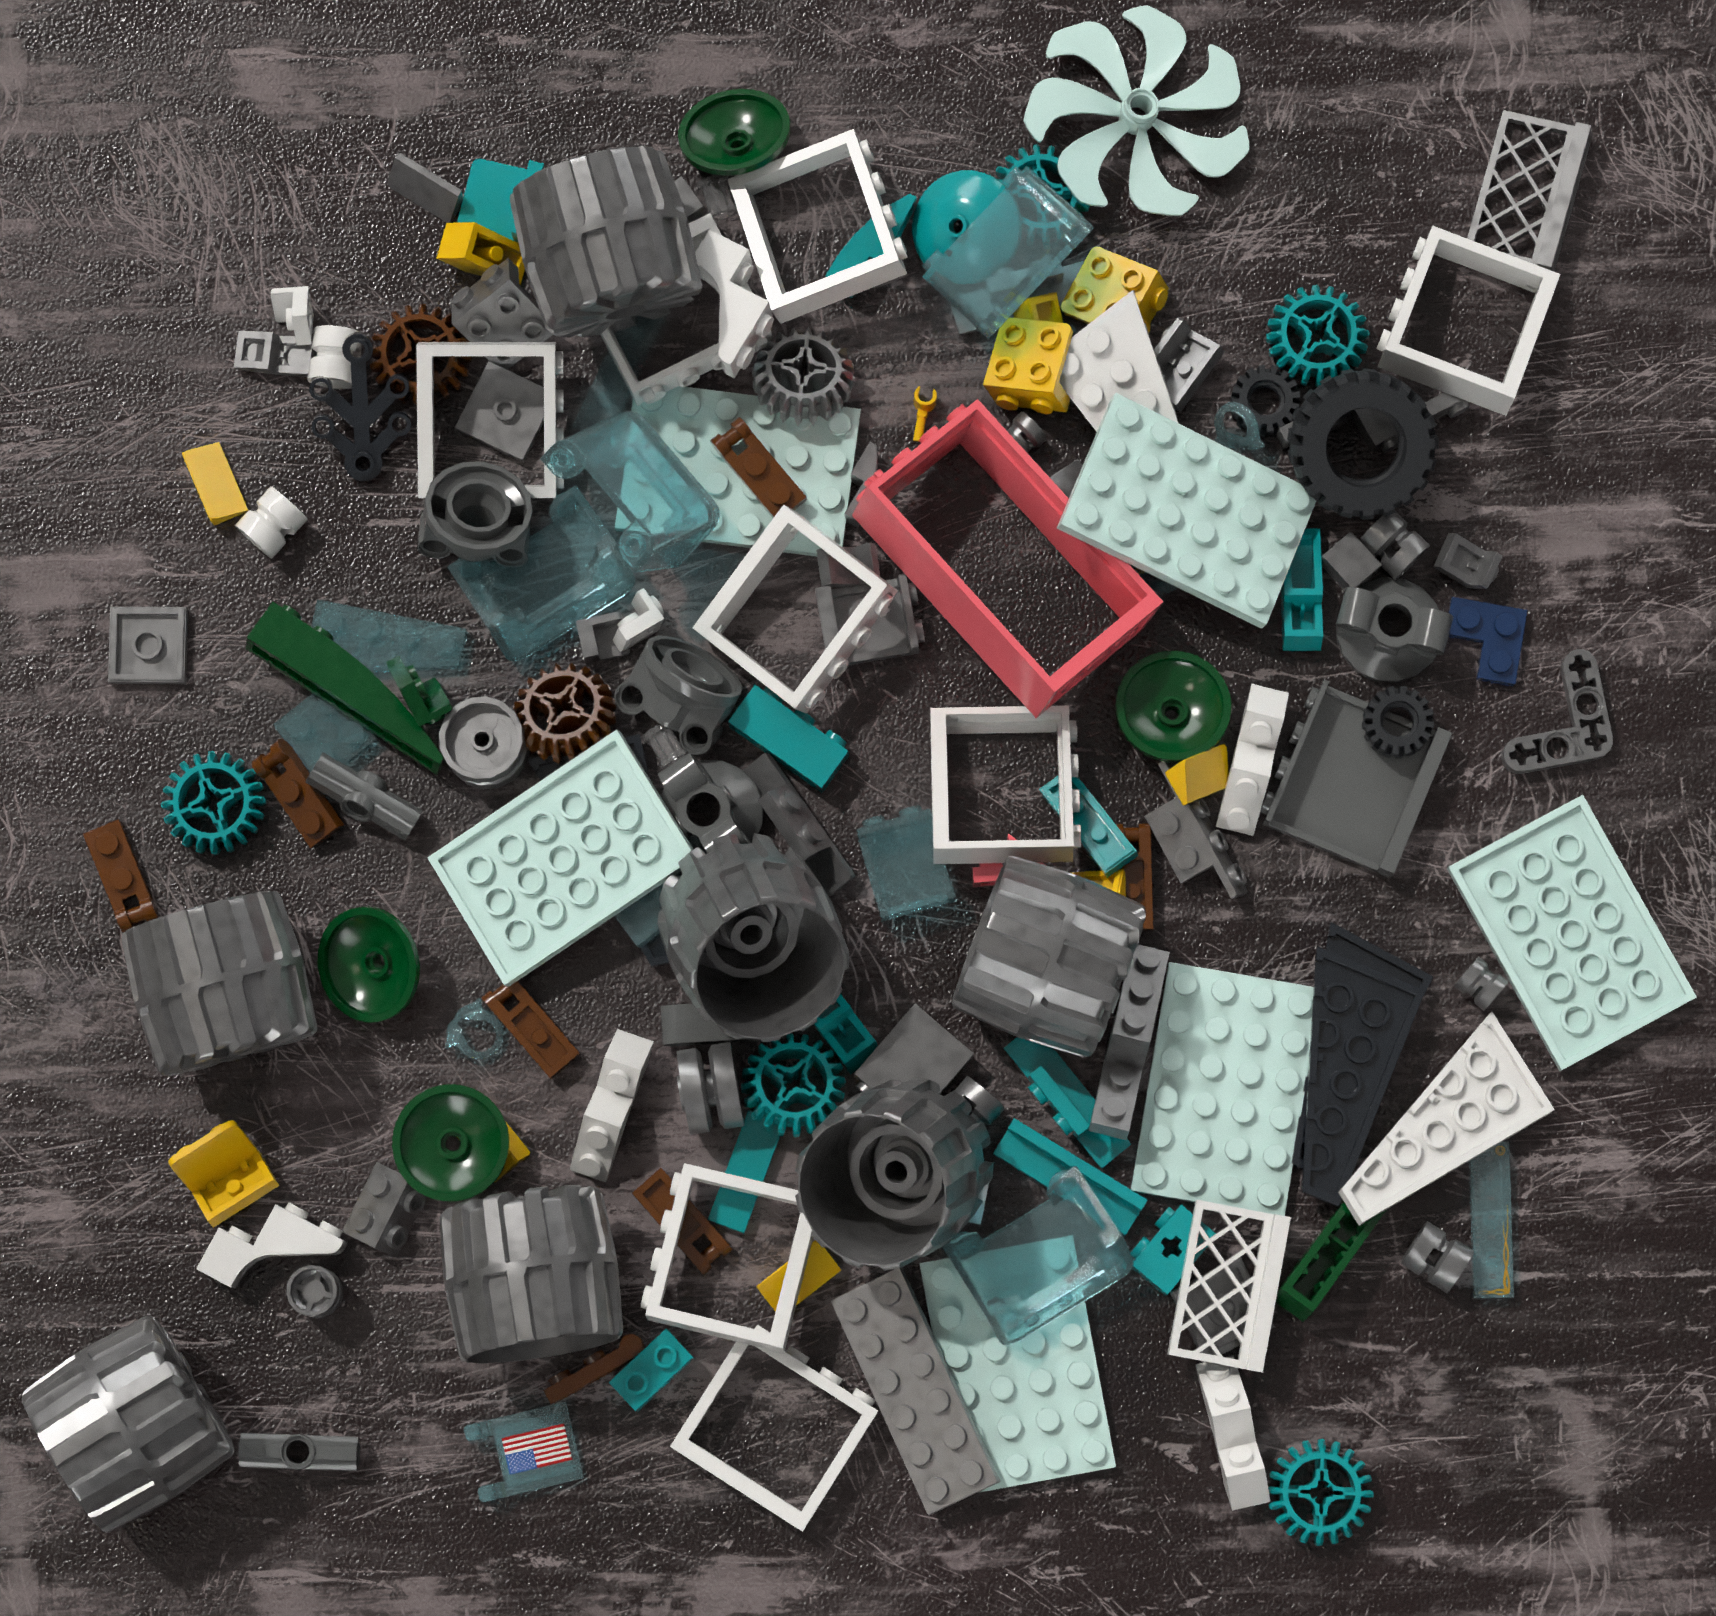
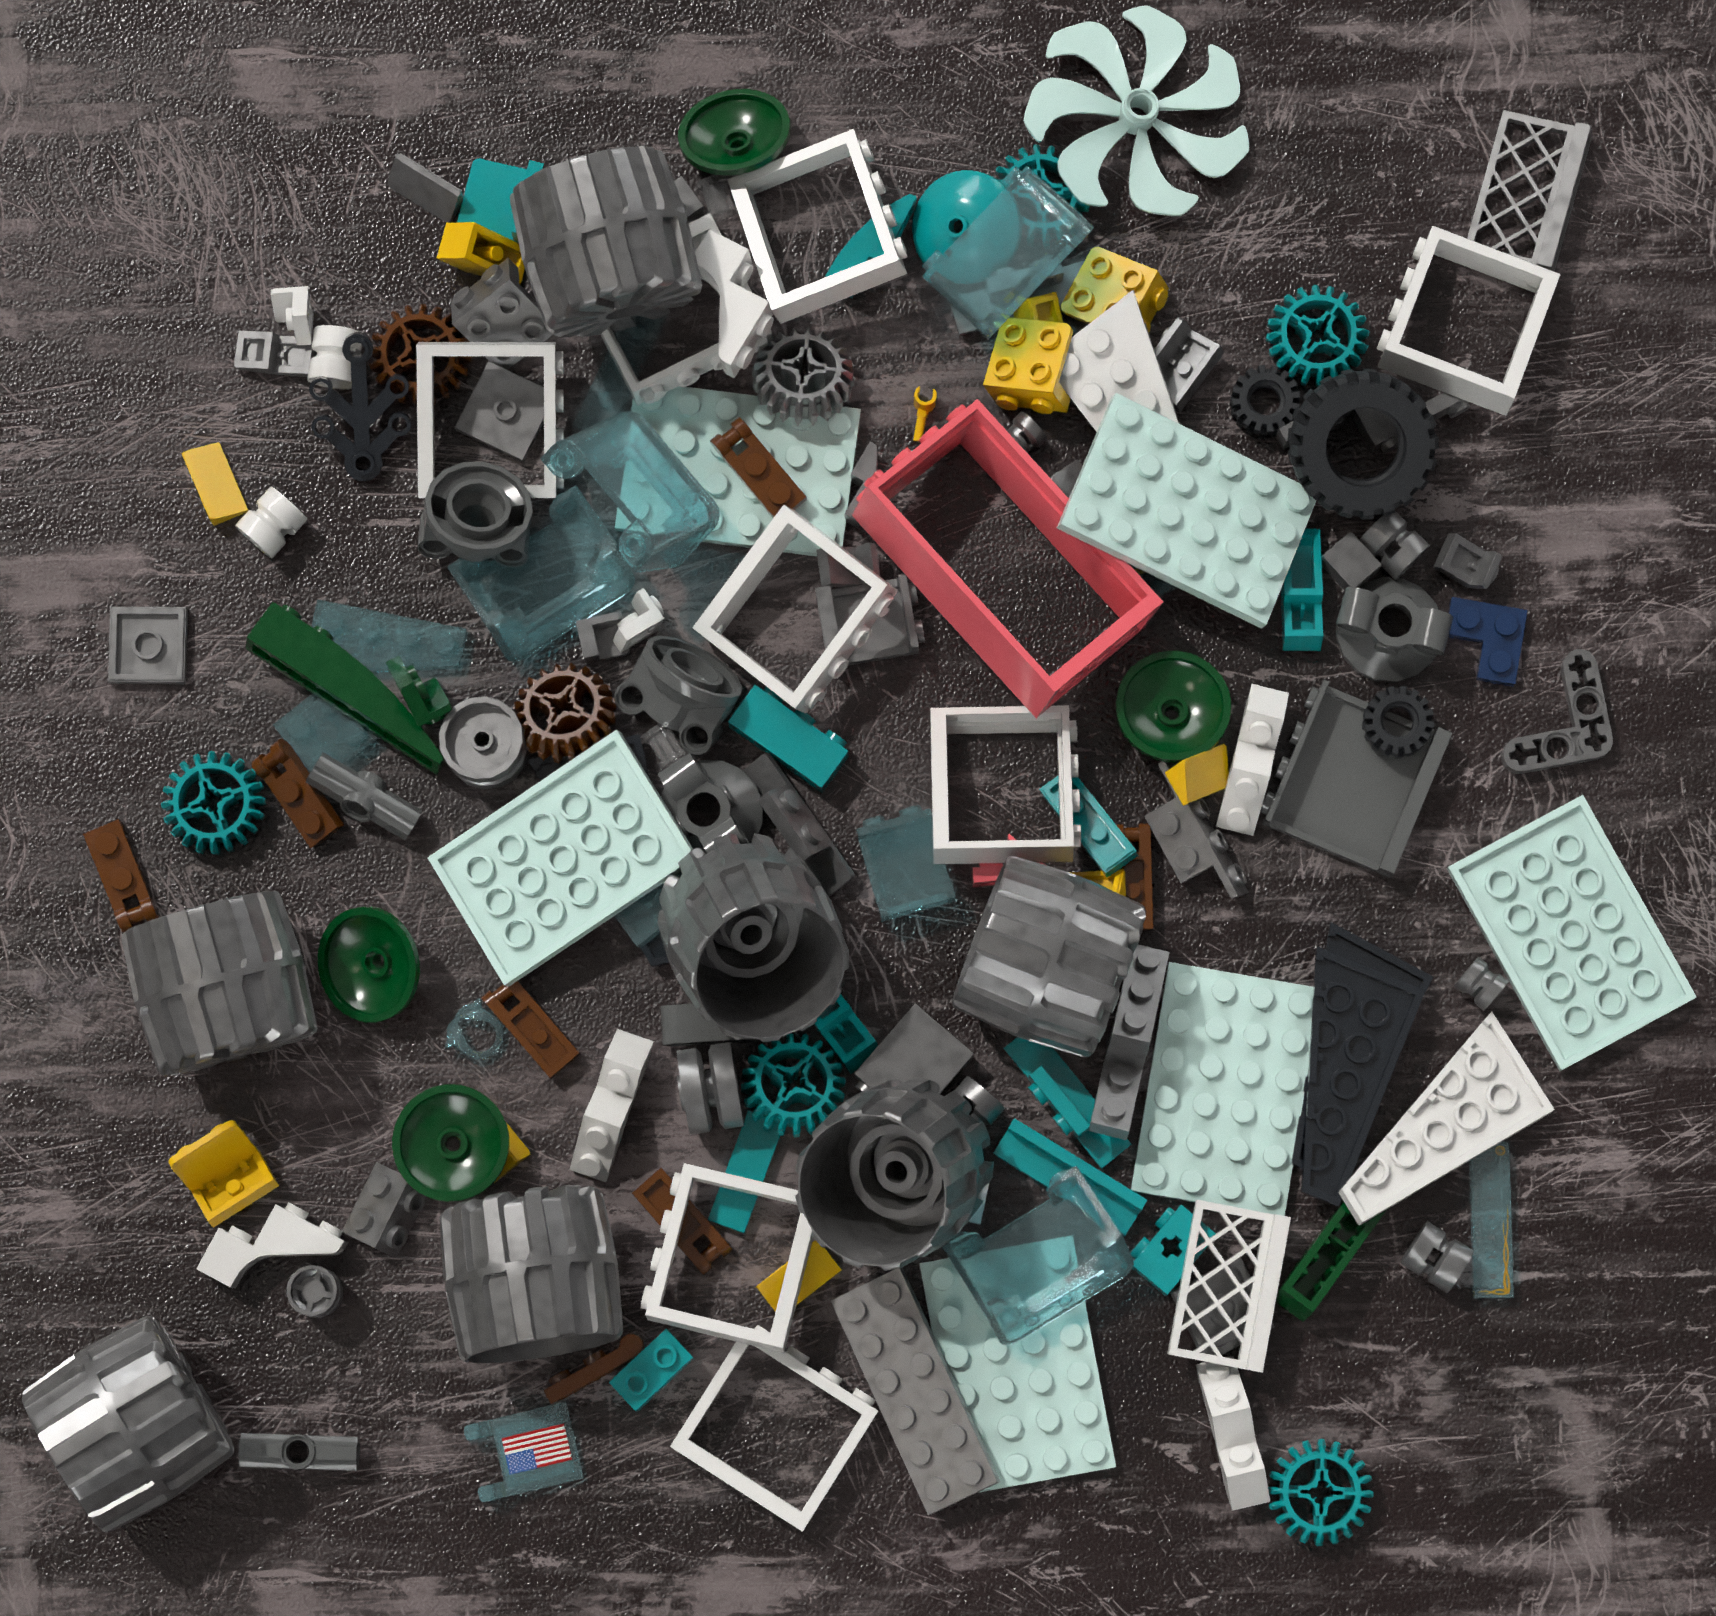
clear light blue piece [1214,402,1265,451] -> none

